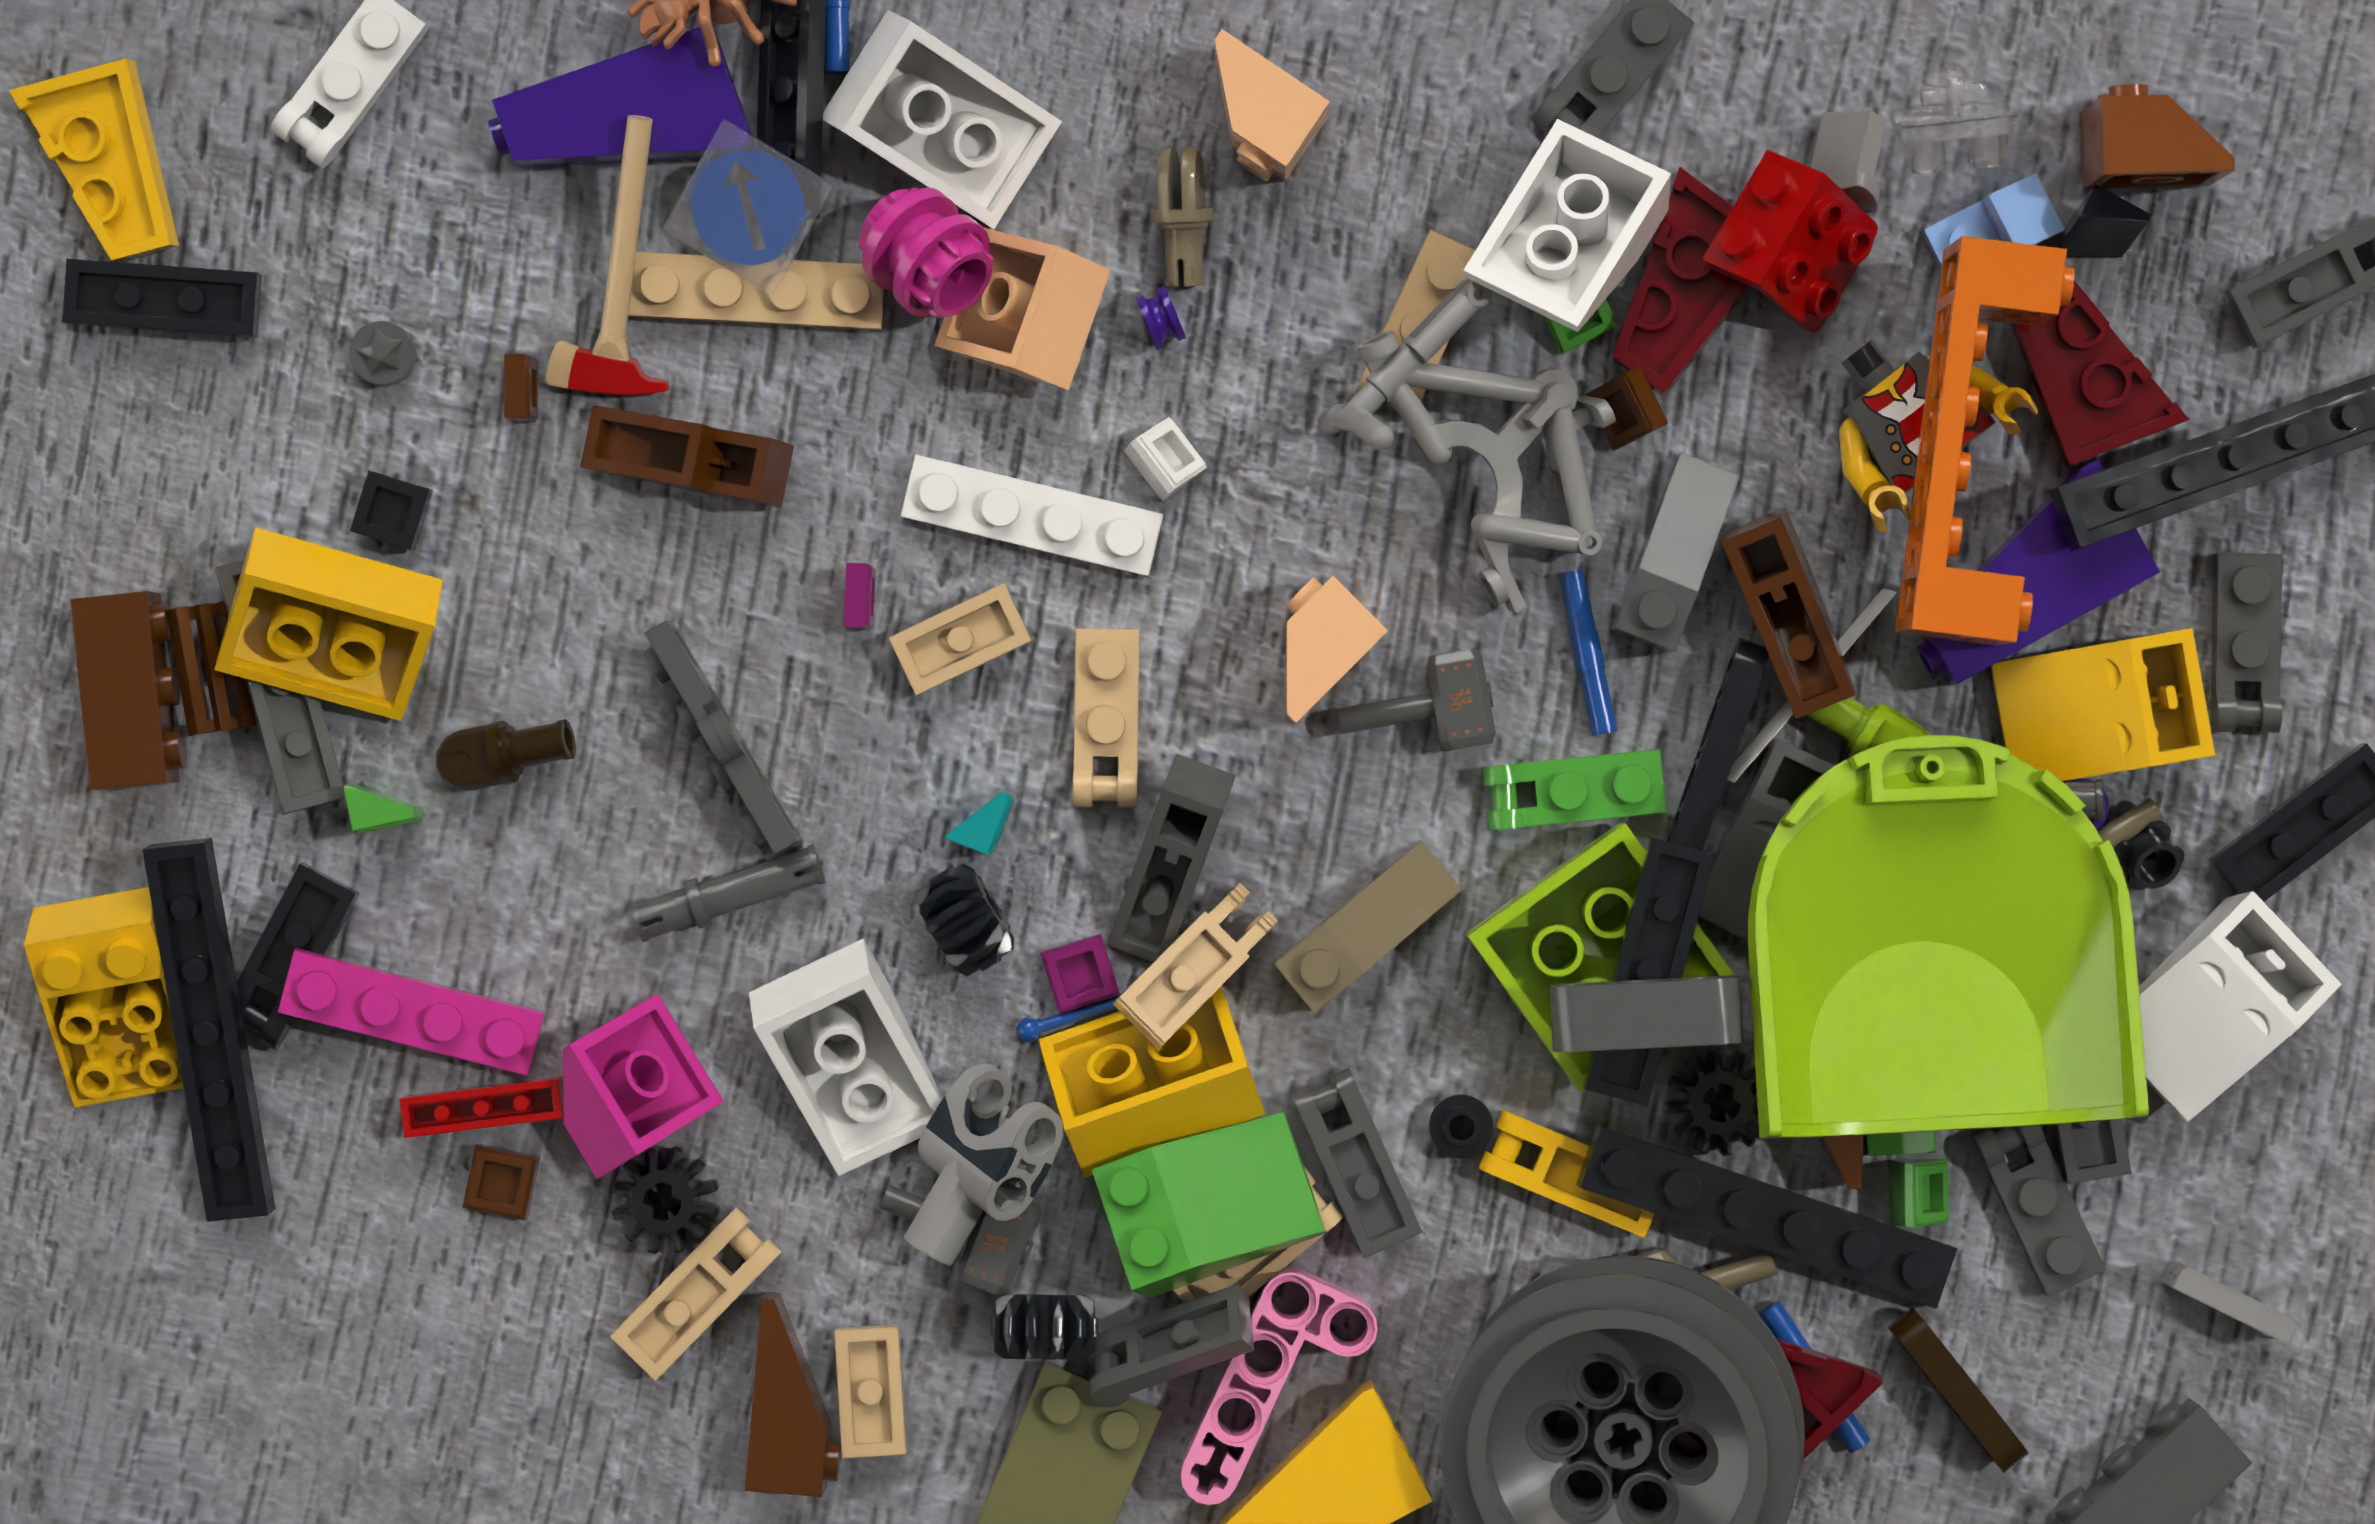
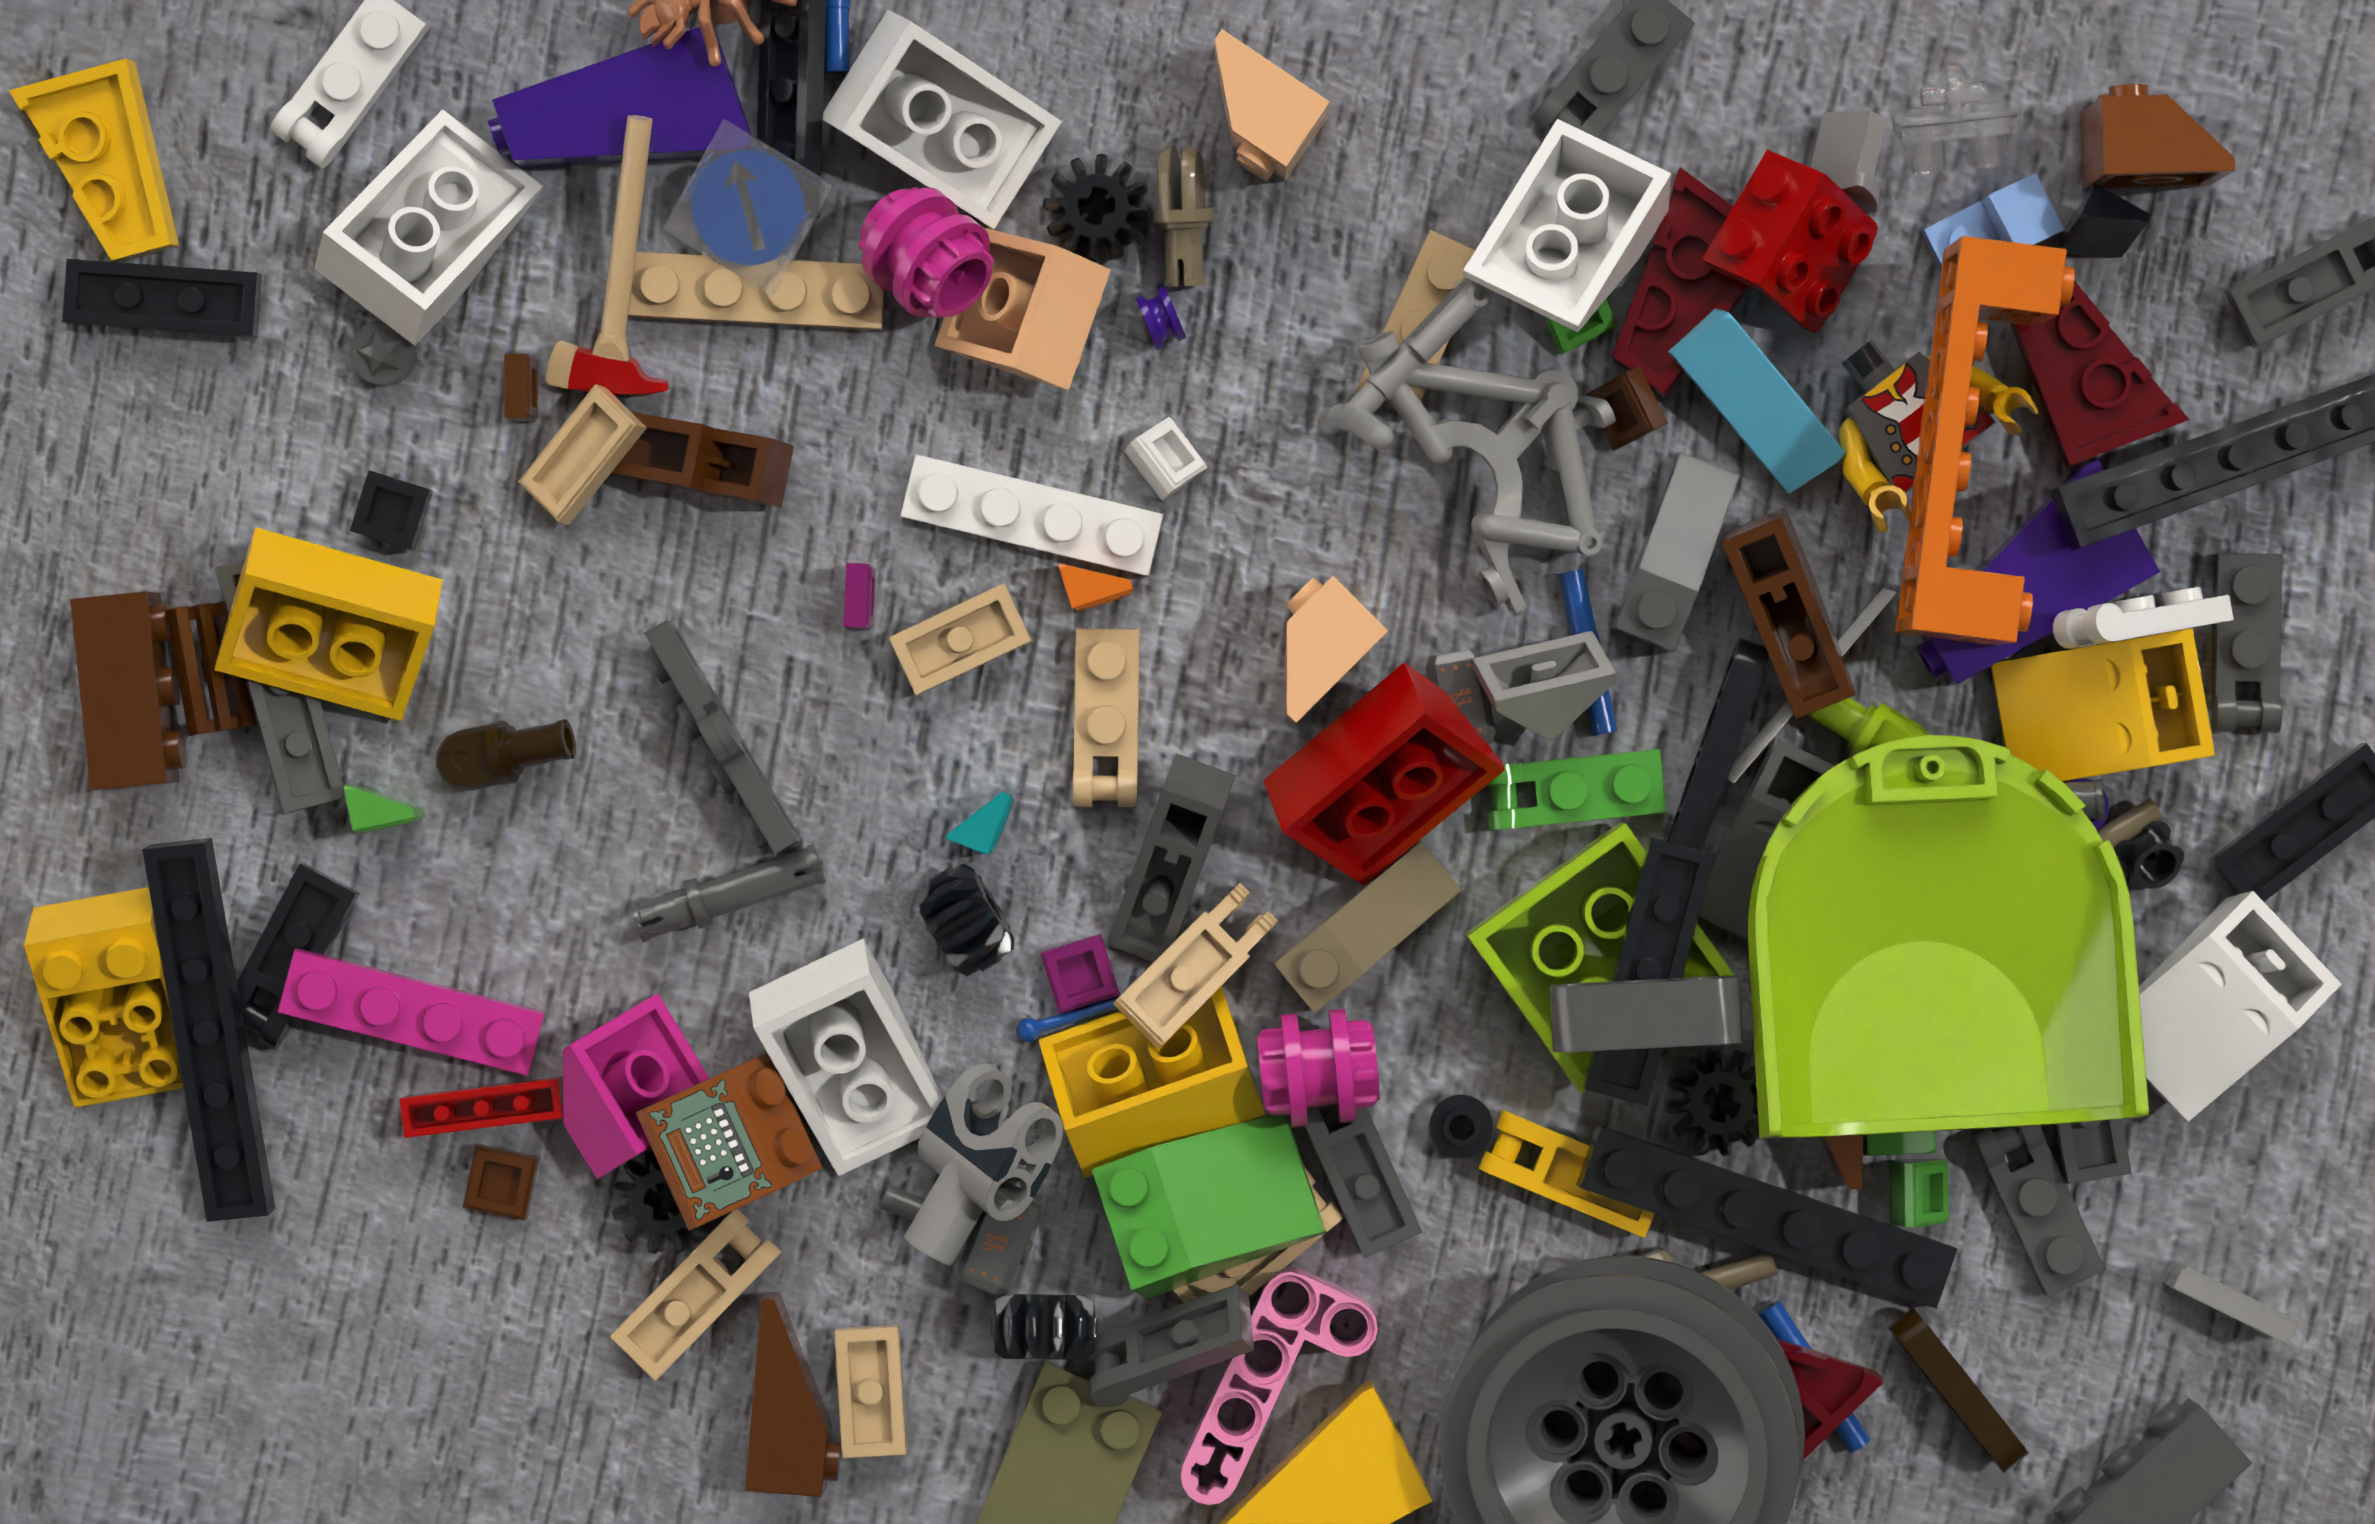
none -> white slope [314,109,543,346]
none -> tan tile [518,384,647,525]
none -> slope [636,1053,822,1230]
none -> black gear [1043,154,1152,264]
none -> orange slope [1058,564,1134,612]
none -> dark pink piece [1257,1009,1380,1127]
none -> red slope [1263,662,1505,886]
none -> light grey slope [1472,631,1616,742]
none -> medium azure slope [1668,309,1846,494]
none -> white plate [2053,587,2234,649]

